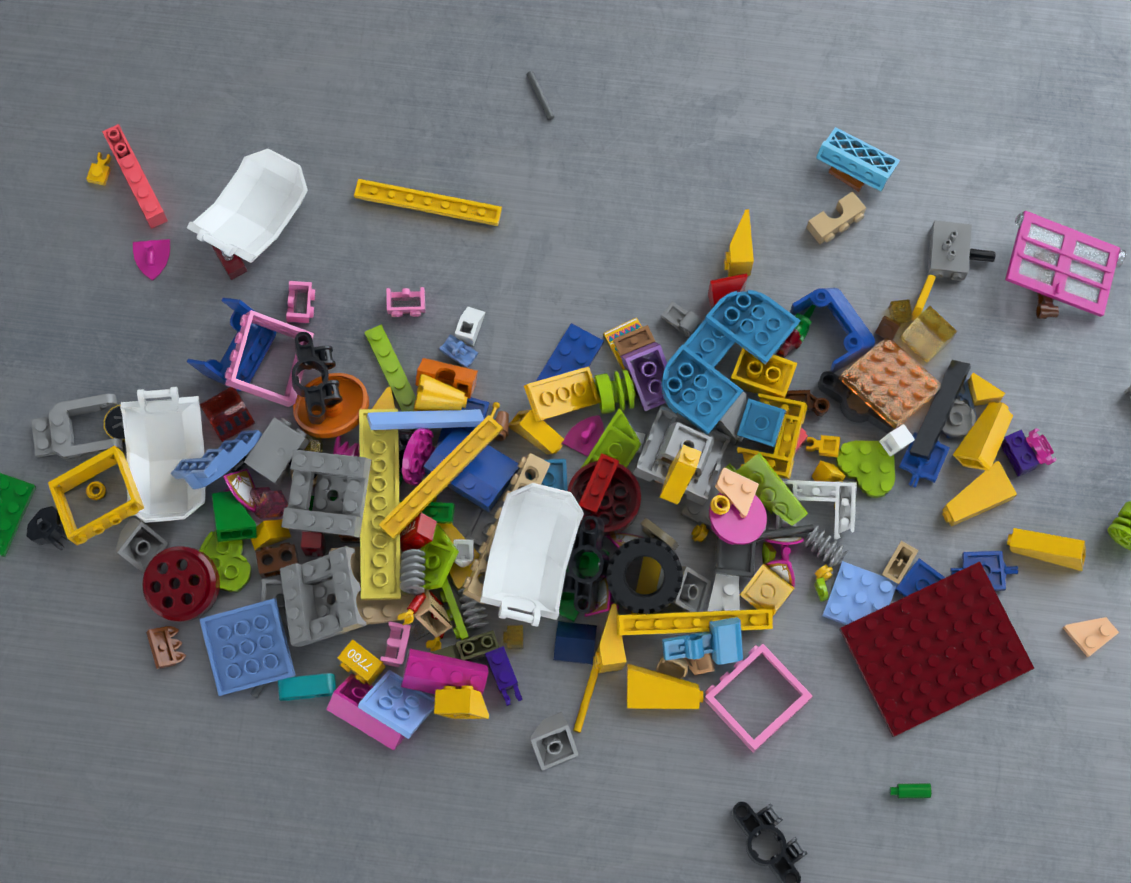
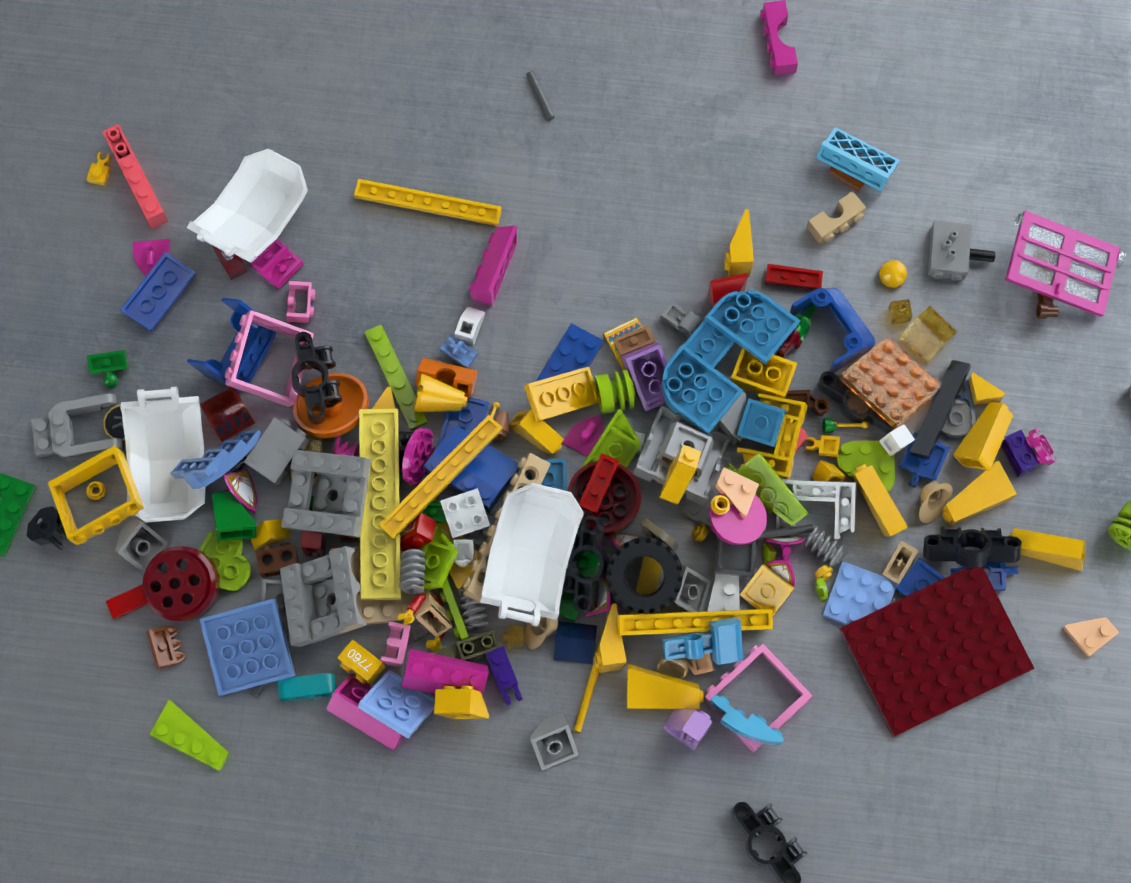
clear pink brick [250,487,288,519] -> none
light blue tile [367,409,484,430] -> none
bright pink window [386,287,426,317] -> none
reddish brown plate [875,315,901,342] -> none
green cylinder [890,783,932,798] -> none
yellow tile [910,274,936,323] -> none
none -> green plate [87,350,129,388]
none -> red tile [106,585,148,620]
none -> blue plate [120,252,197,332]
none -> lime wing [149,699,230,771]
none -> dark pink slope [249,239,304,290]
none -> white plate [440,488,490,538]
none -> dark pink slope [469,226,518,307]
none -> tan piece [523,614,558,649]
none -> lavender wedge [662,709,712,751]
none -> medium azure slope [709,694,784,745]
none -> dark pink arch [760,0,798,75]
none -> red plate [765,264,823,290]
none -> hinge [822,418,869,433]
none -> yellow slope [852,464,908,536]
none -> yellow hair [879,260,907,288]
none -> tan piece [919,480,953,524]
none -> black piece [923,527,1022,568]

